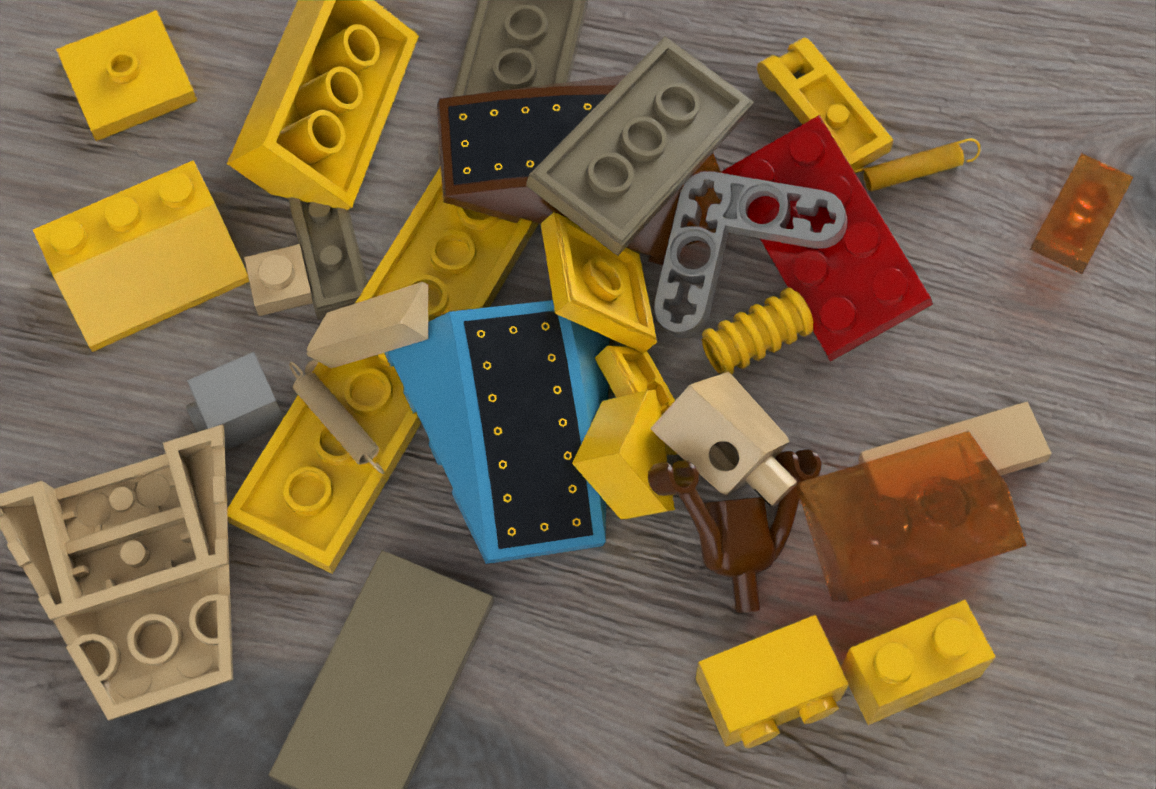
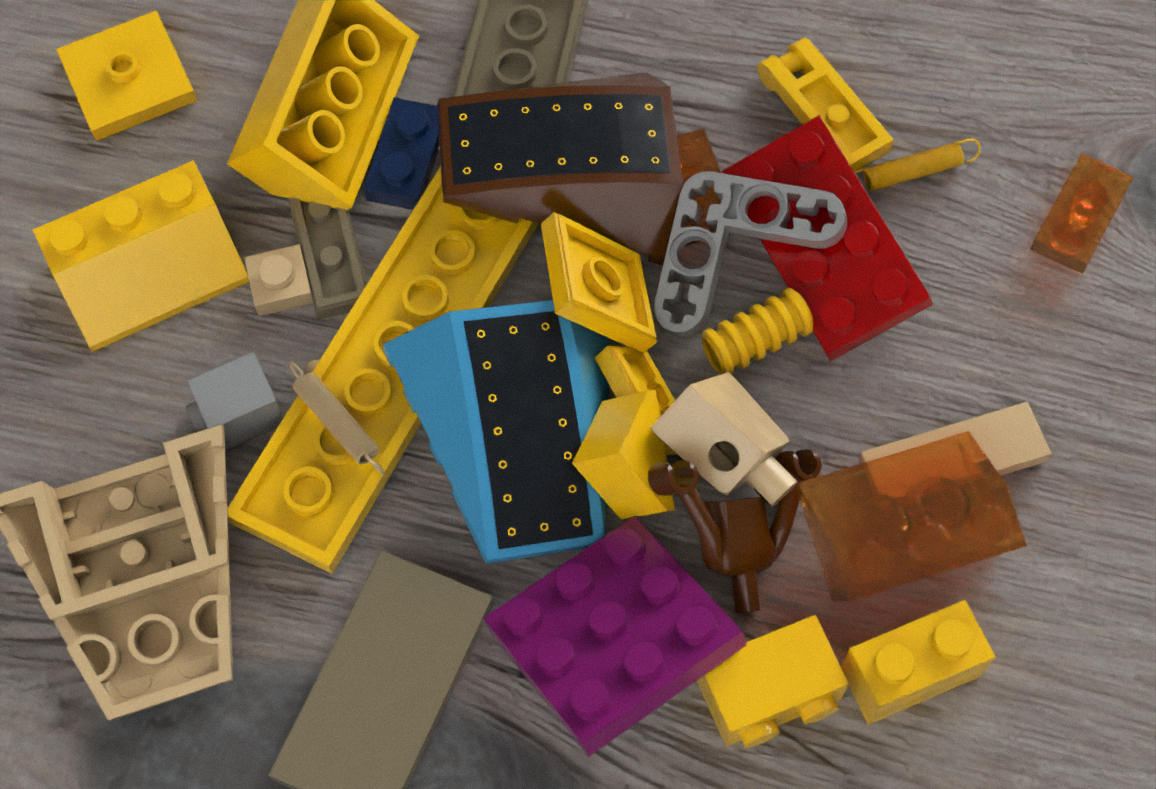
tan slope [307,282,428,369] -> none
dark tan tile [526,36,754,256] -> none
none -> dark blue plate [364,98,439,210]
none -> magenta plate [484,516,746,757]

